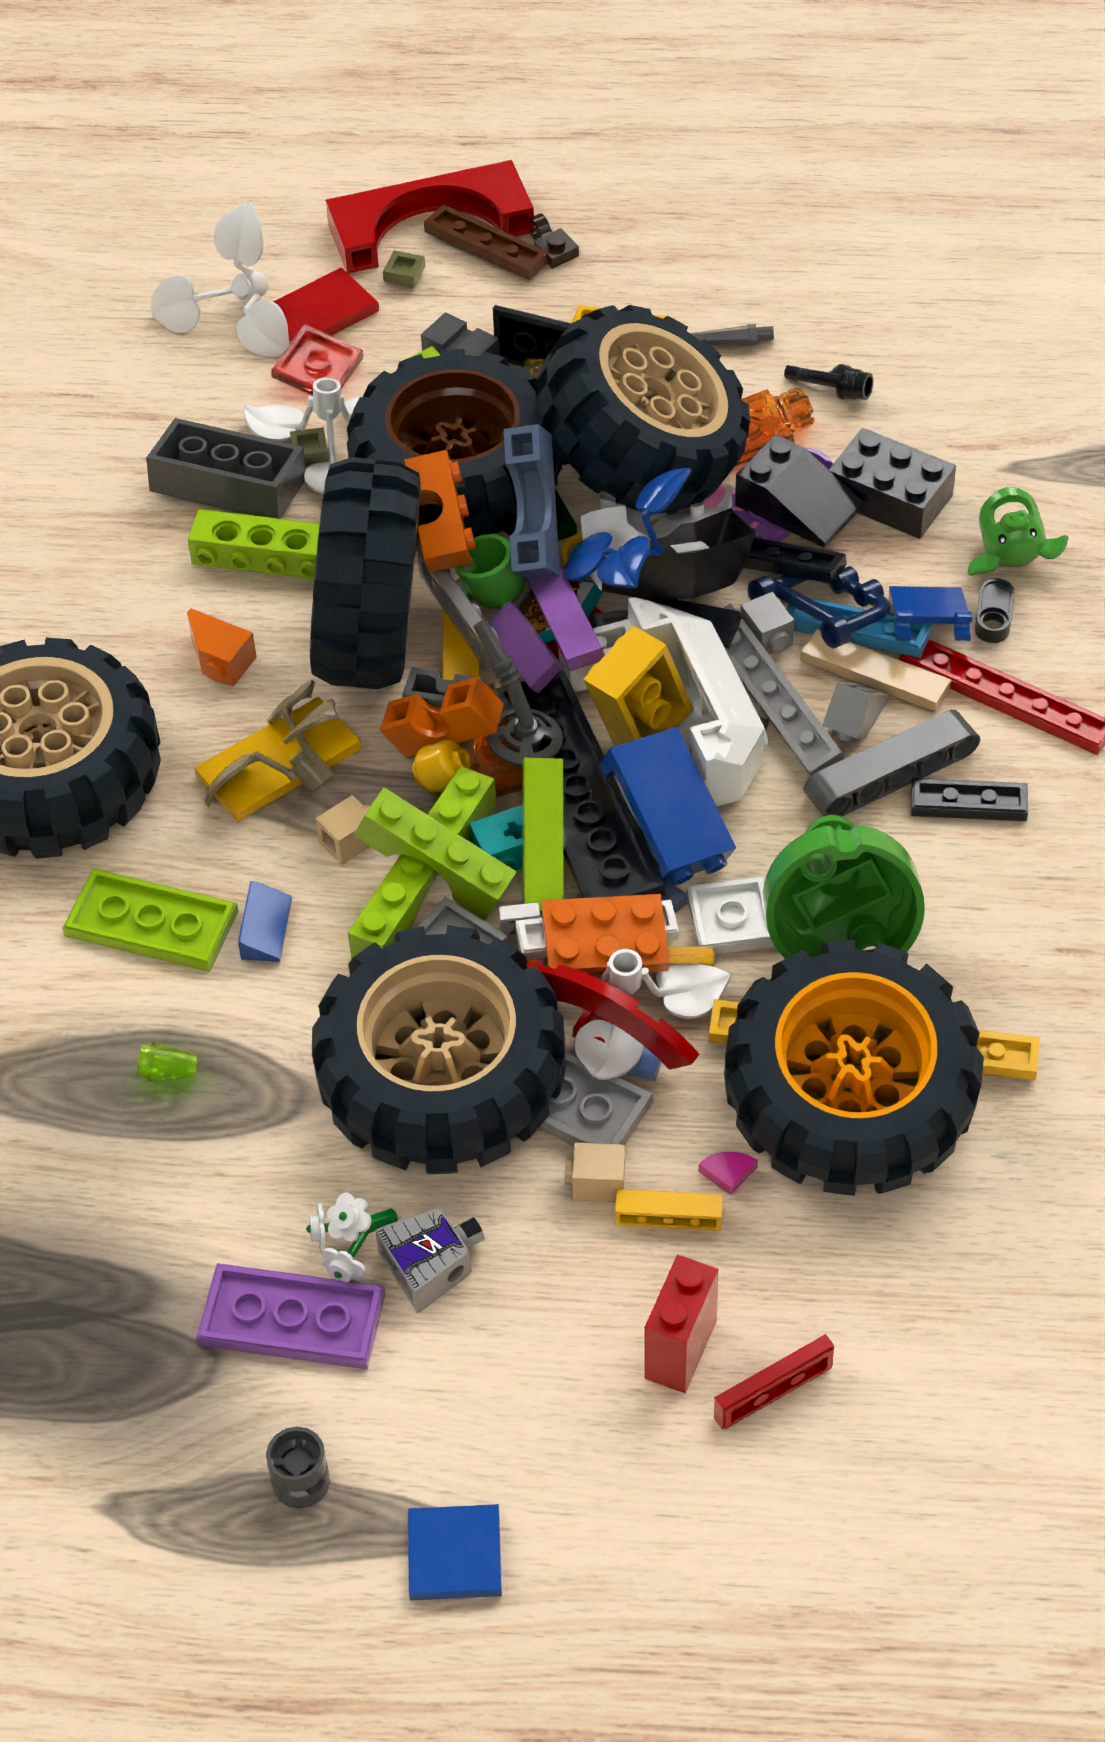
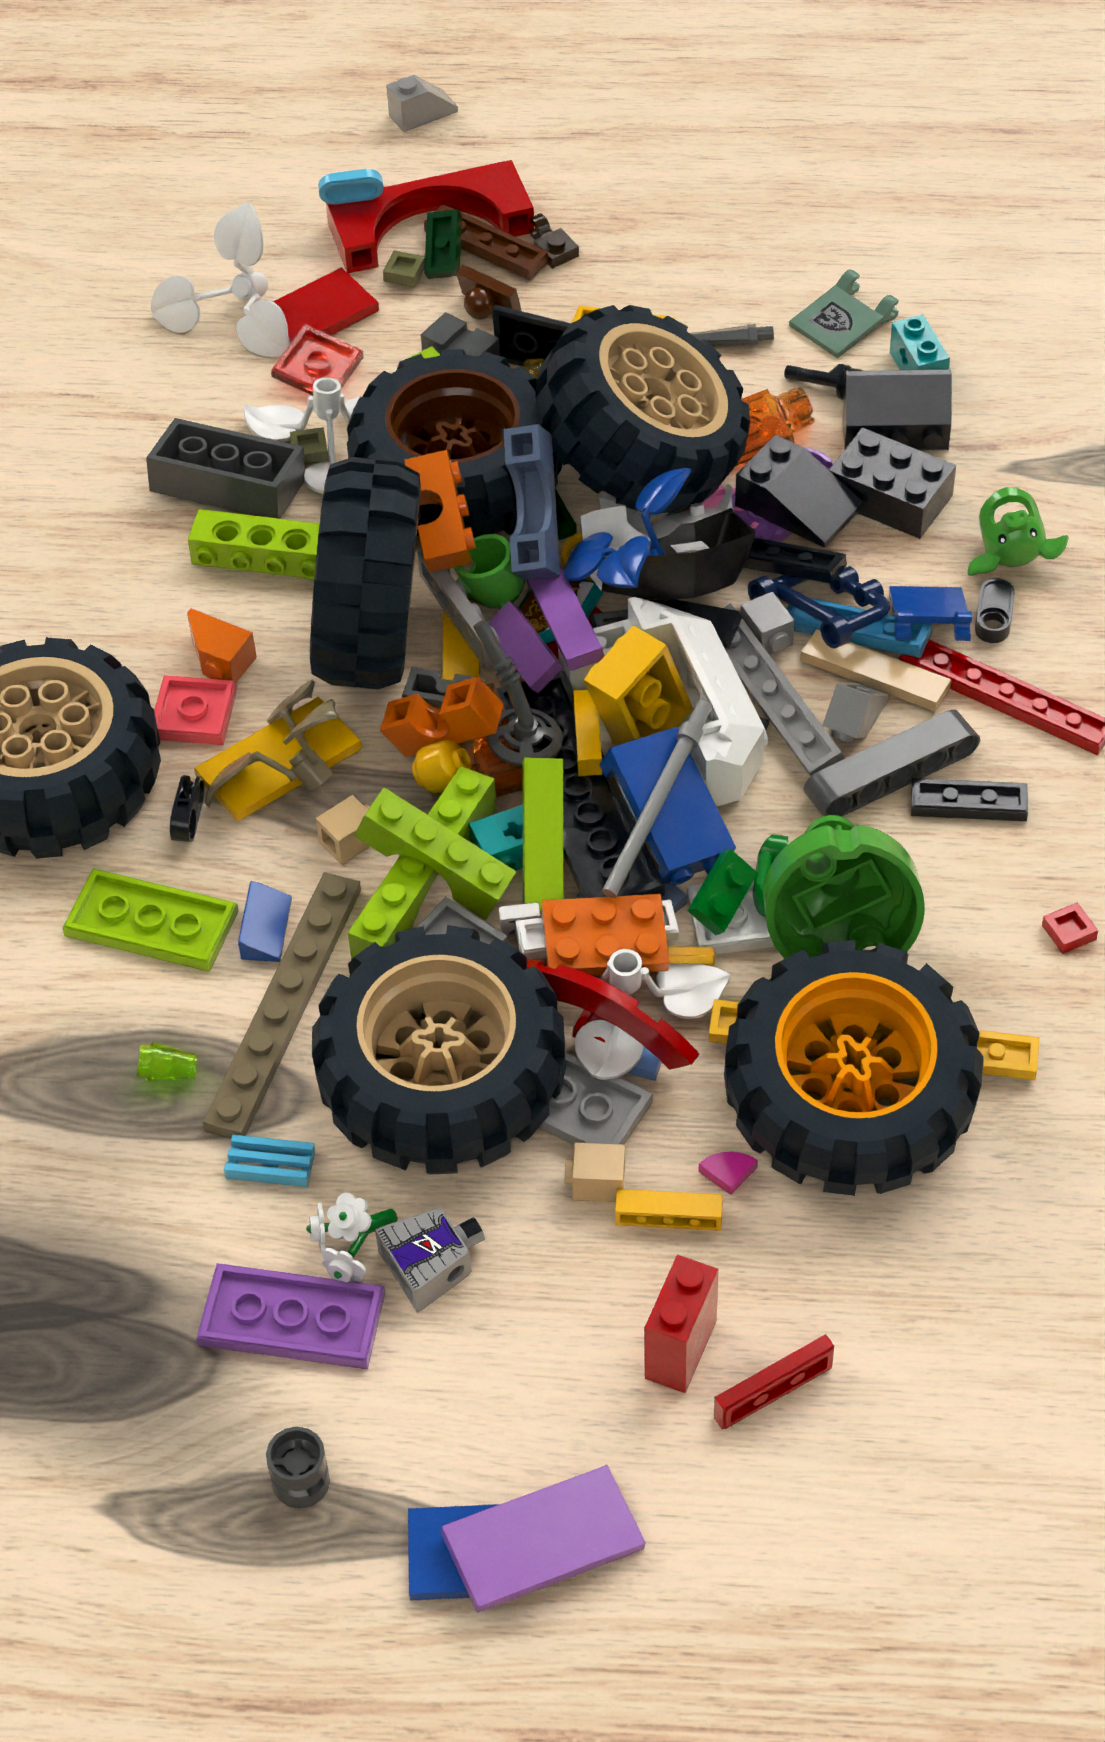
none -> coral tile [154,675,237,745]
none -> black piece [170,775,204,842]
none -> dark tan plate [203,872,361,1138]
none -> medium azure tile [224,1134,315,1187]
none -> medium azure tile [318,169,384,205]
none -> light grey slope [386,75,458,132]
none -> dark green plate [424,209,462,279]
none -> medium lavender tile [441,1465,646,1613]
none -> reddish brown tile [456,265,521,319]
none -> yellow piece [573,689,602,776]
none -> light grey bar [602,699,713,898]
none -> green plate [687,848,758,936]
none -> green bar [753,834,788,917]
none -> sand green flag [789,269,899,358]
none -> black slope [842,369,952,450]
none -> teal brick [889,314,950,370]
none -> tile [1042,902,1098,954]

